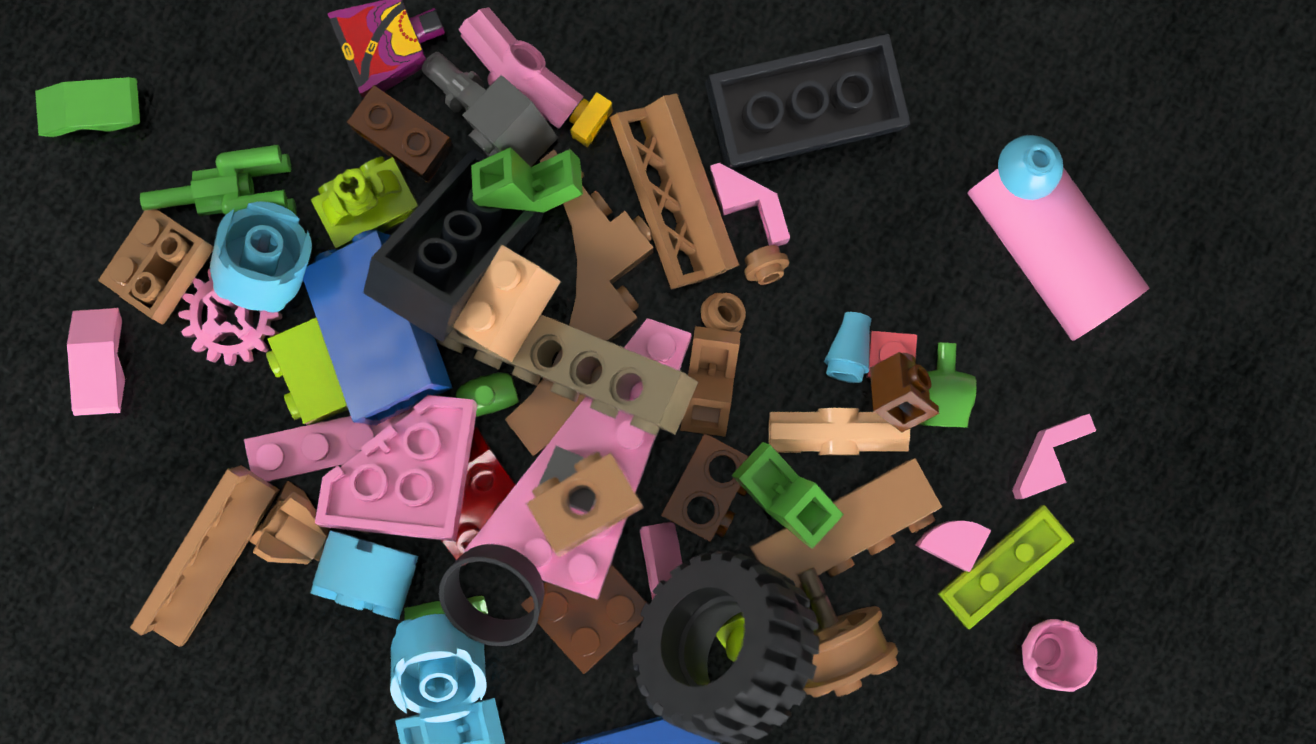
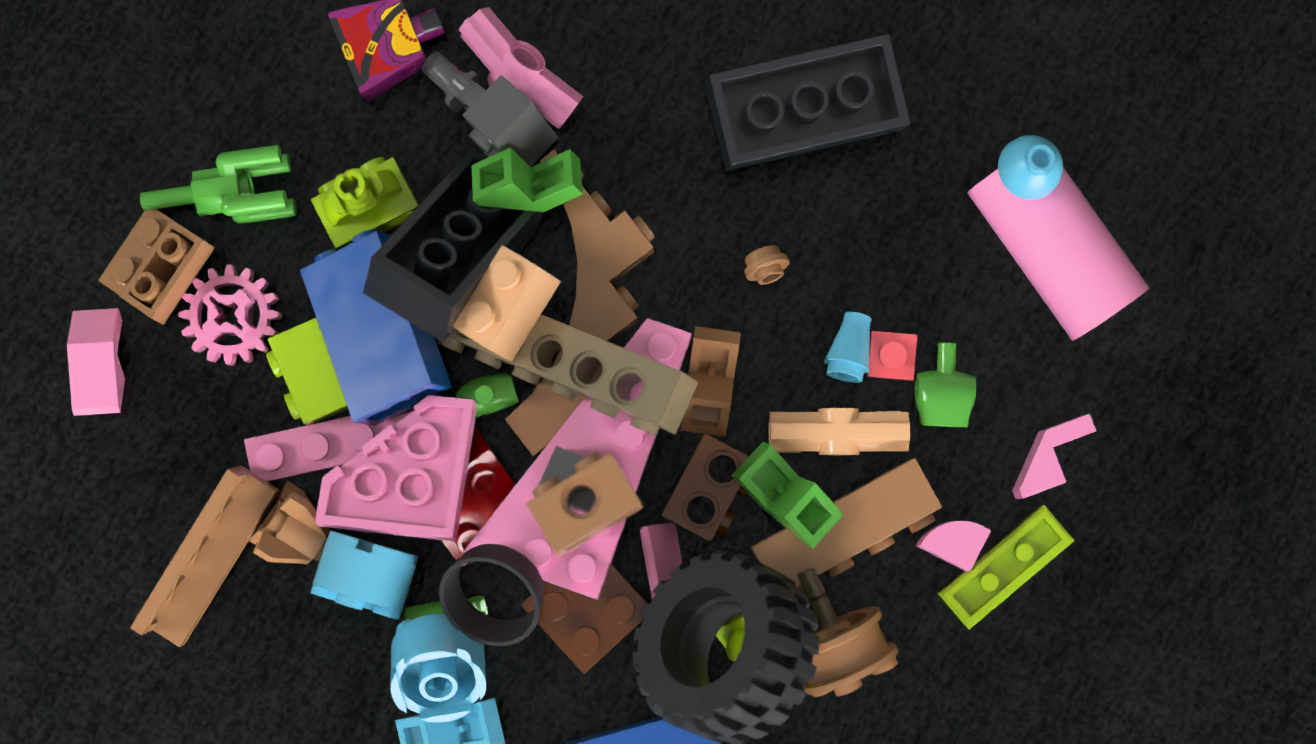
bright green slope [35,77,140,137] -> none
medium azure brick [210,201,312,313] -> none
reddish brown brick [347,85,454,183] -> none
yellow plate [569,92,613,147] -> none
medium nougat fence [610,94,739,290] -> none
medium nougat plate [701,293,746,332] -> none
bright pink slope [710,163,790,246] -> none
reddish brown brick [870,352,939,433] -> none
bright pink hair [1022,619,1098,692] -> none

